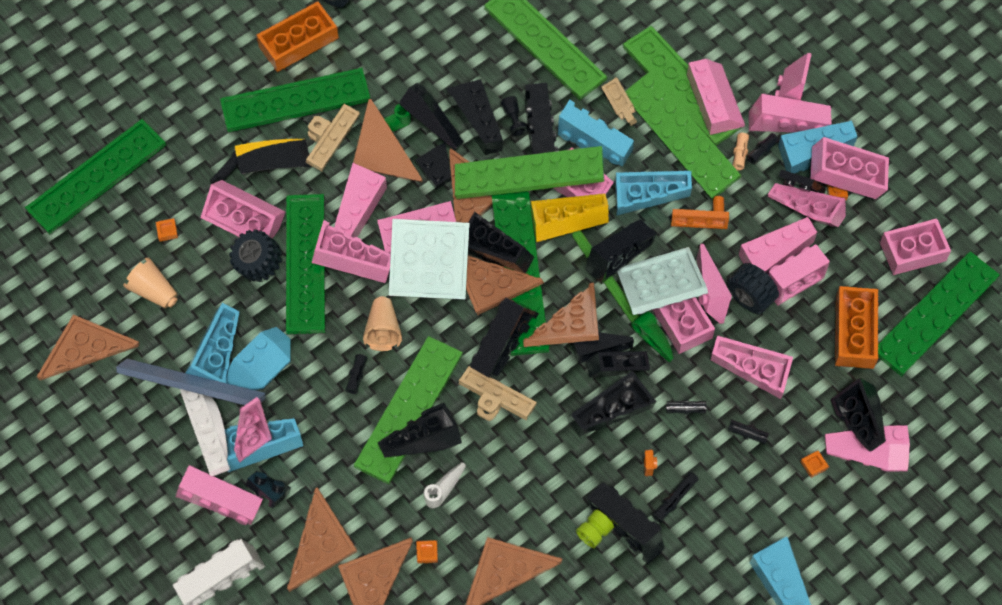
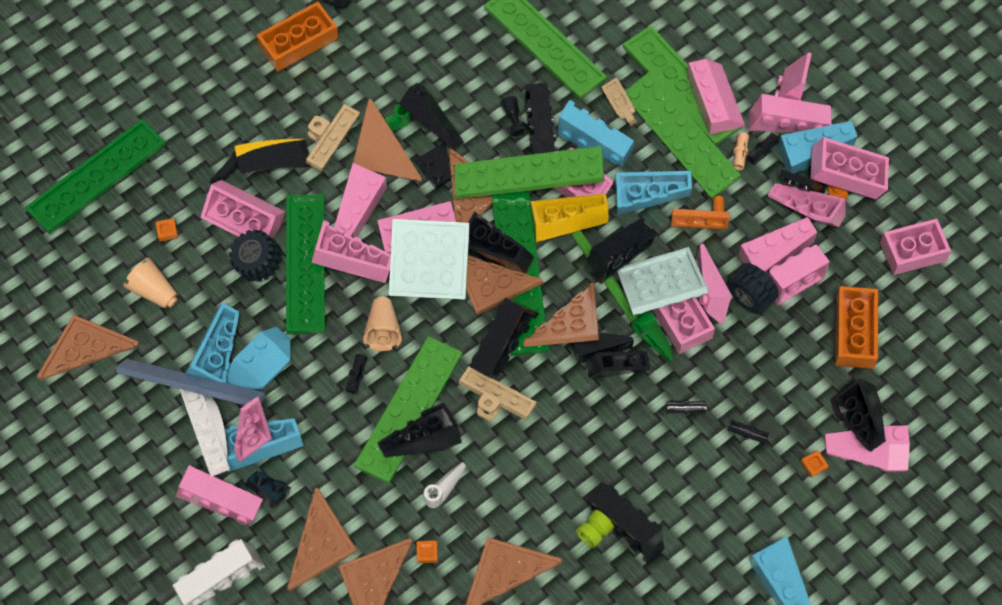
green plate [220,68,371,133] -> none
black wedge [446,79,503,155] -> none
black wedge [568,371,657,437] -> none
orange plate [644,450,657,476] -> none
black pin [652,472,699,523] -> none
bright pink wedge [711,336,793,399] -> none
green plate [878,251,1000,377] -> none

